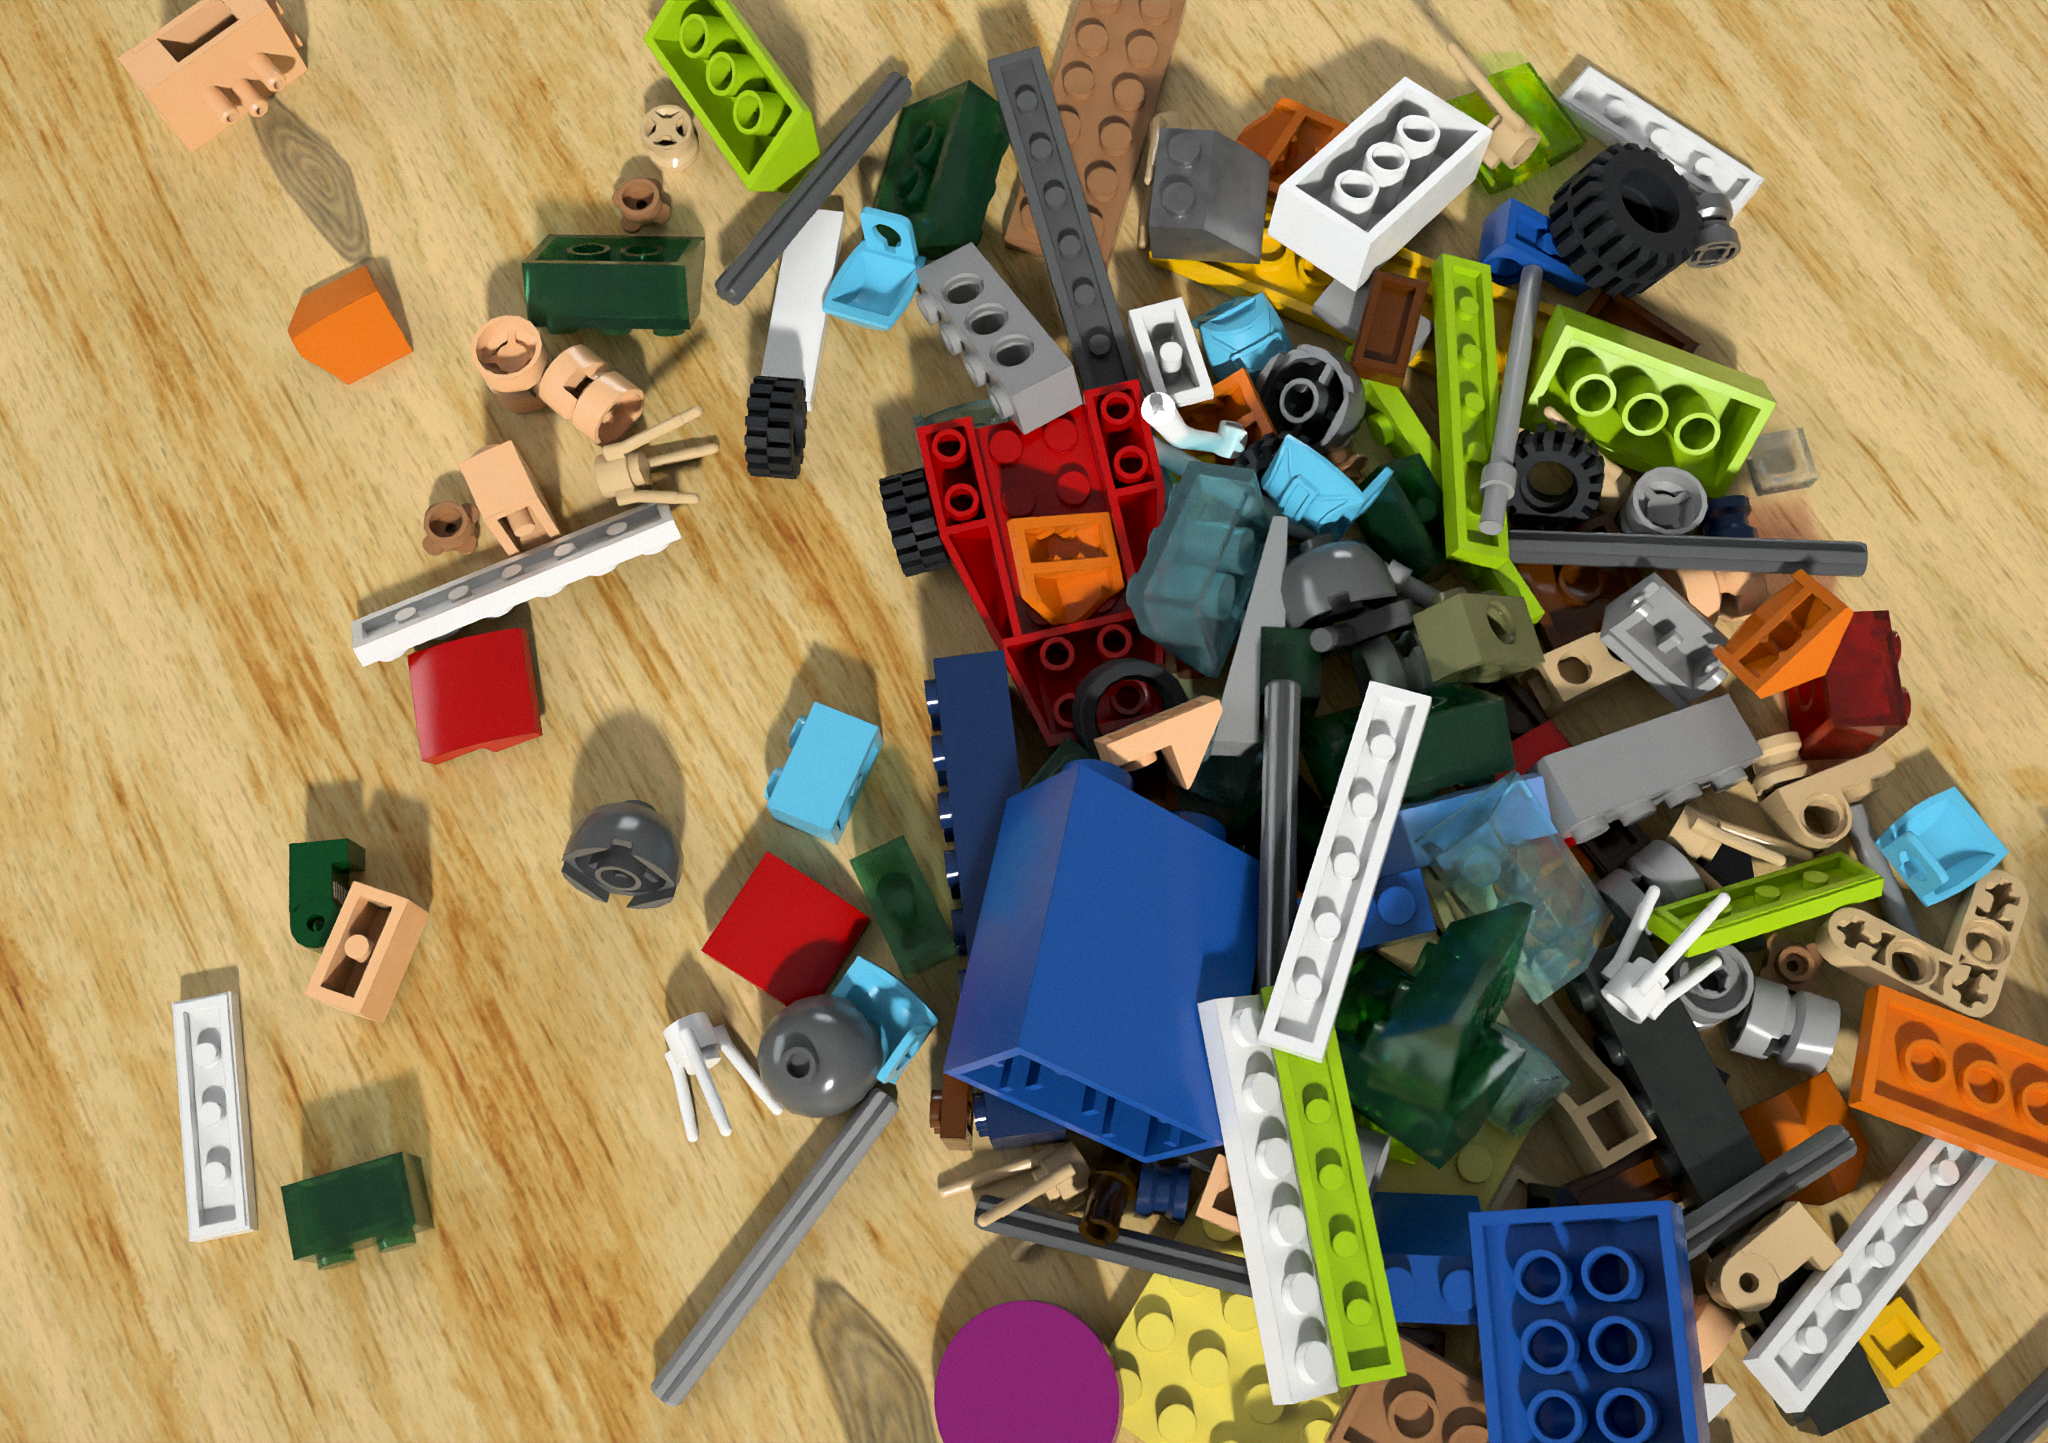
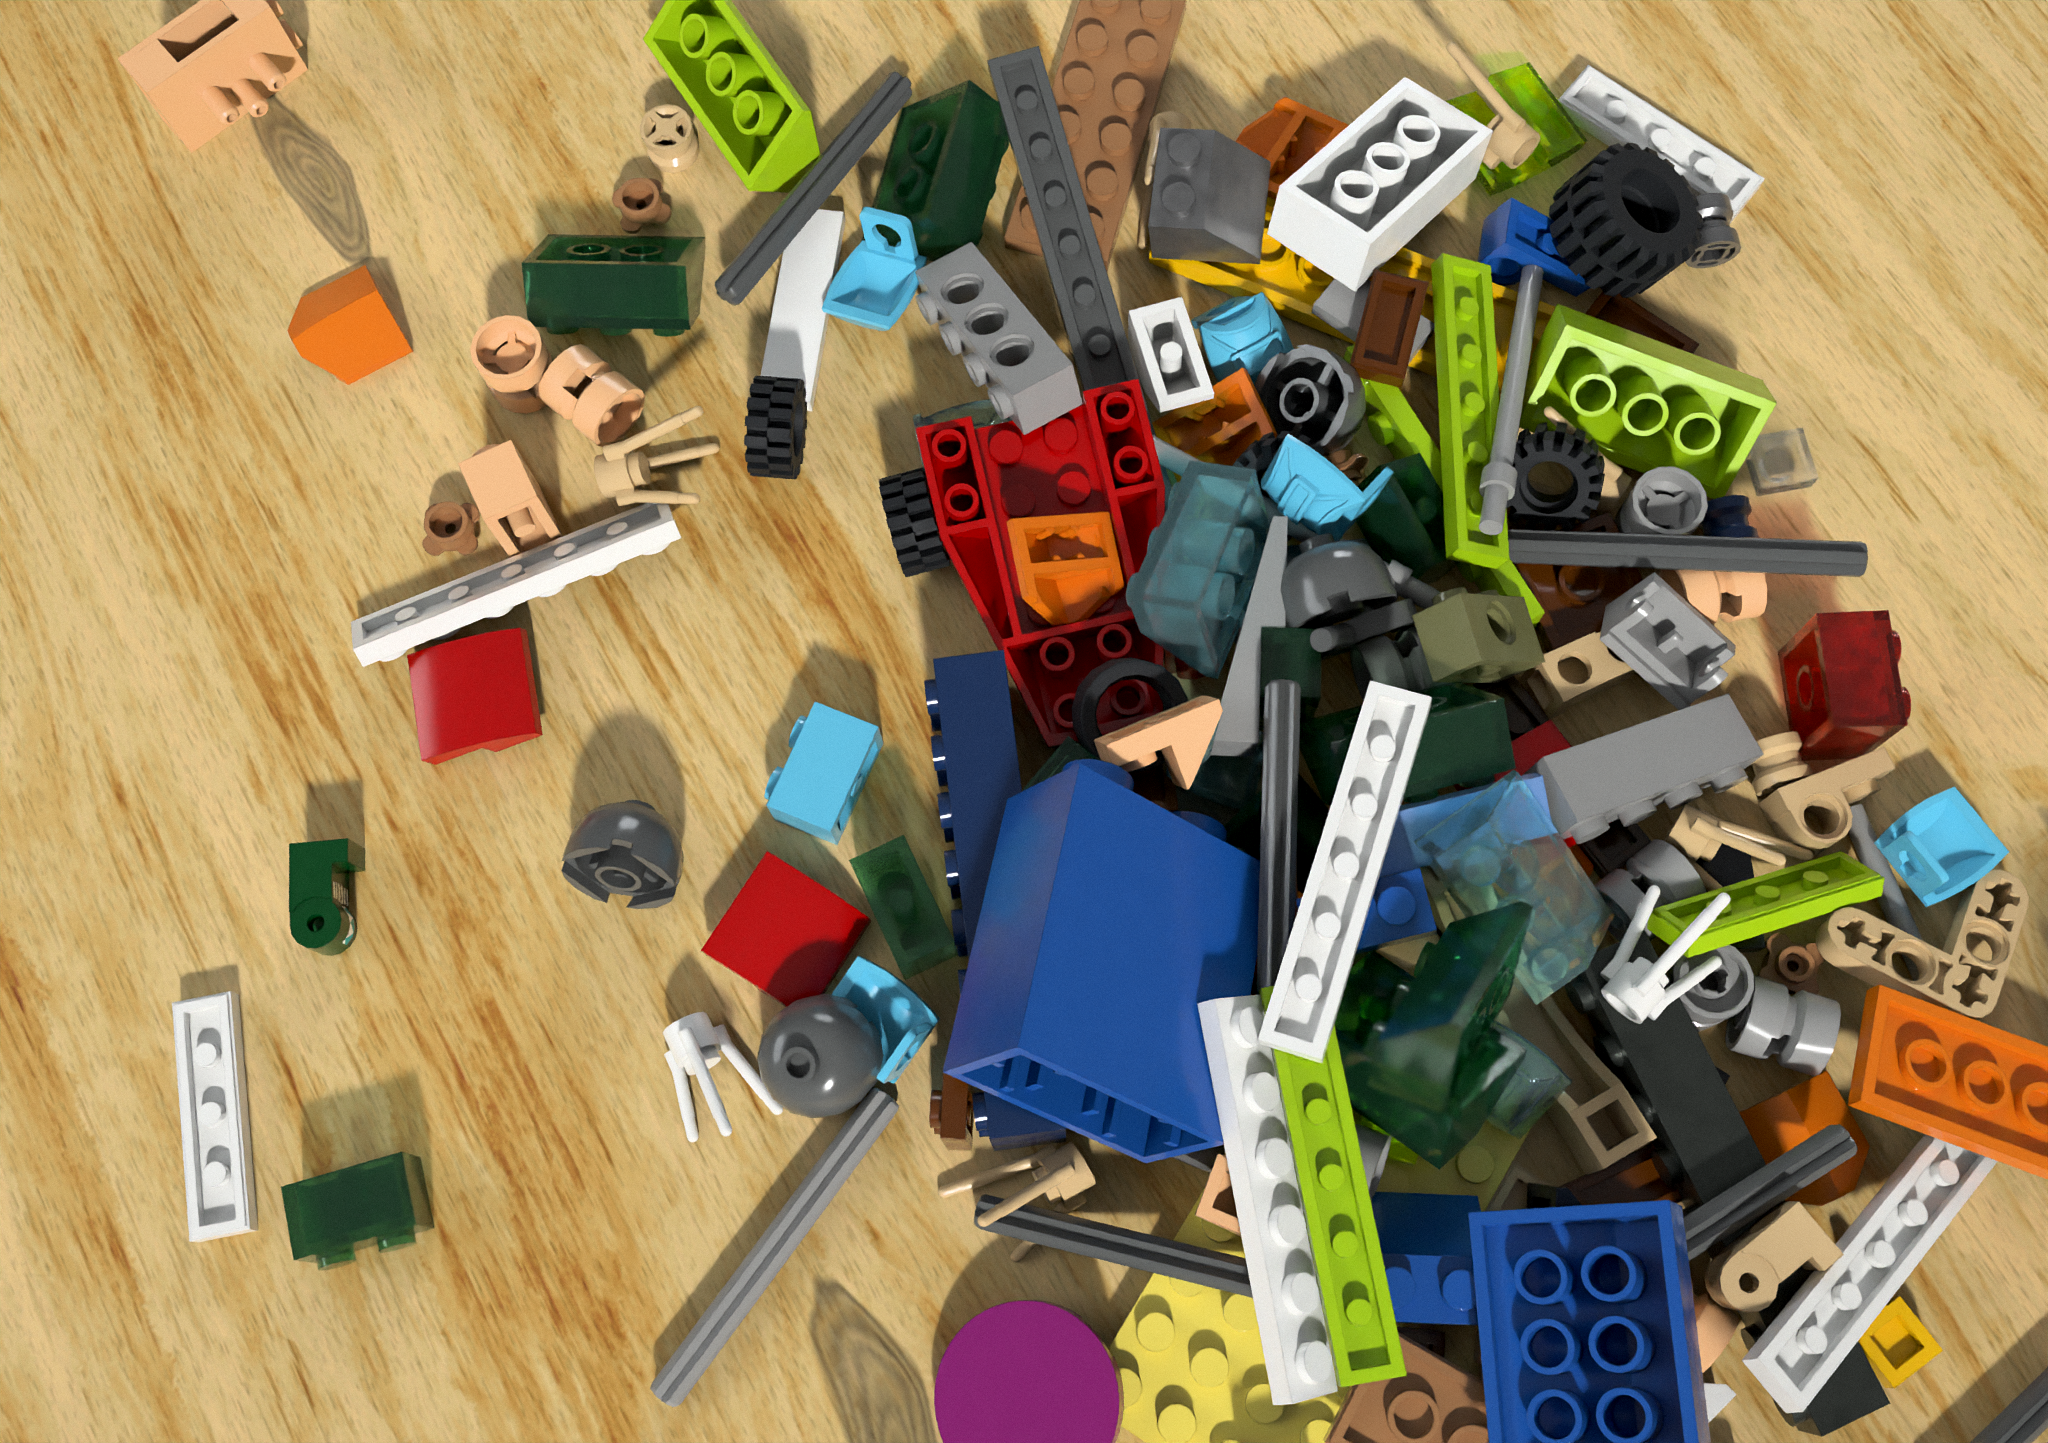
light nougat brick [304,881,430,1024] -> none
dark brown pin [1079,1145,1139,1245] -> none
dark blue wheel [1134,1161,1192,1226] -> none
white piece [1141,392,1248,459] -> none
orange slope [1712,569,1854,699] -> none

